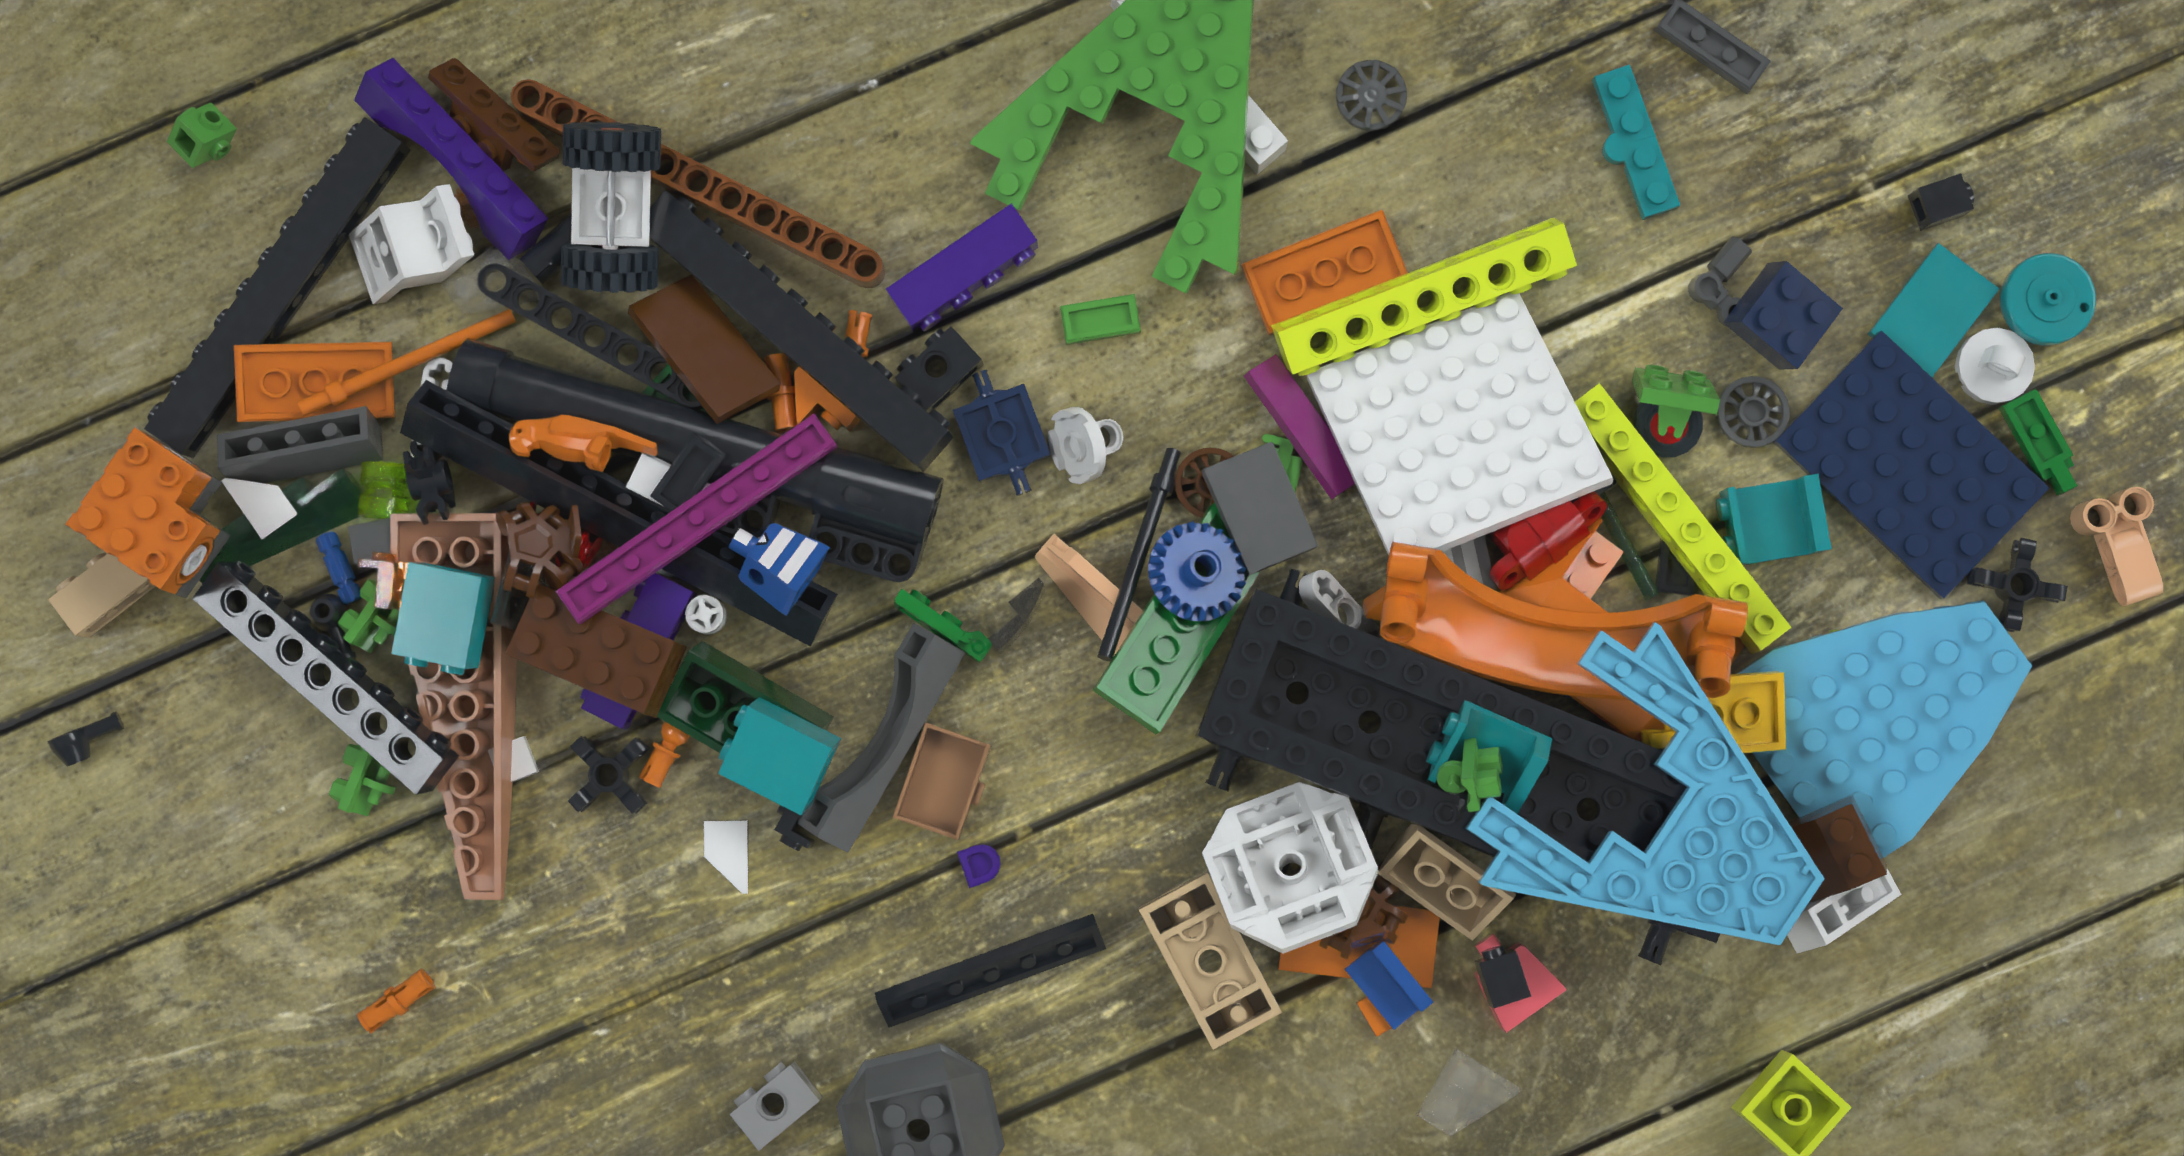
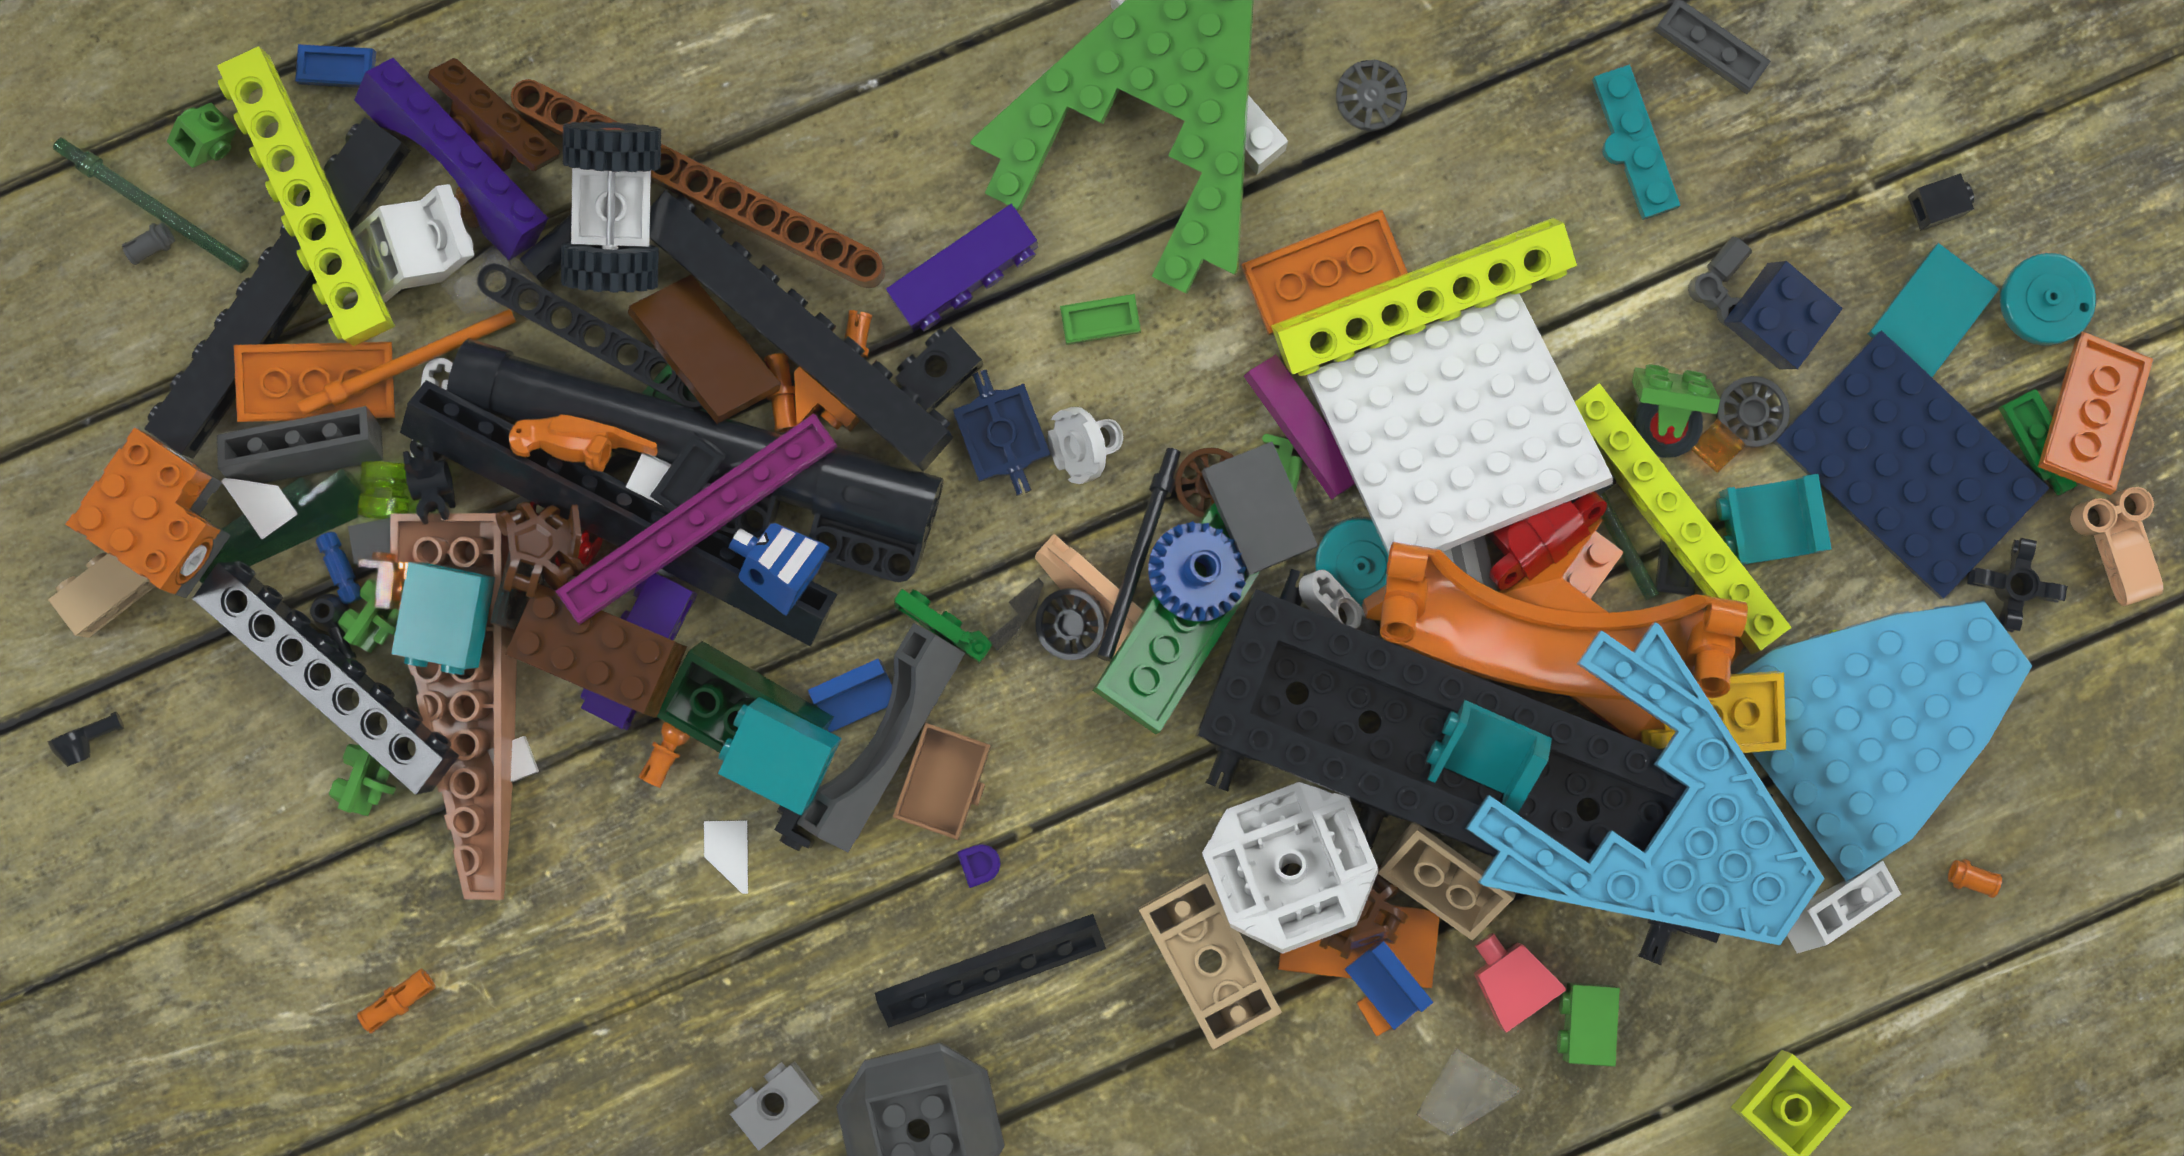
black pin [568,736,649,814] -> none
white wheel [685,595,727,635] -> none
bright green hips [1437,738,1503,812] -> none
black brick [1474,945,1531,1008] -> none
reddish brown slope [1788,795,1887,903] -> none
white tile [1954,328,2035,405] -> none
none -> clear green bar [53,137,249,273]
none -> dark grey pin [122,223,175,265]
none -> neon yellow brick [217,46,395,346]
none -> blue tile [295,44,376,88]
none -> blue panel [808,659,892,733]
none -> black wheel [1035,588,1107,660]
none -> teal wheel [1315,517,1389,609]
none -> bright green brick [1557,982,1620,1067]
none -> clear orange plate [1691,418,1746,473]
none -> orange pin [1948,859,2002,898]
none -> orange tile [2038,331,2153,495]

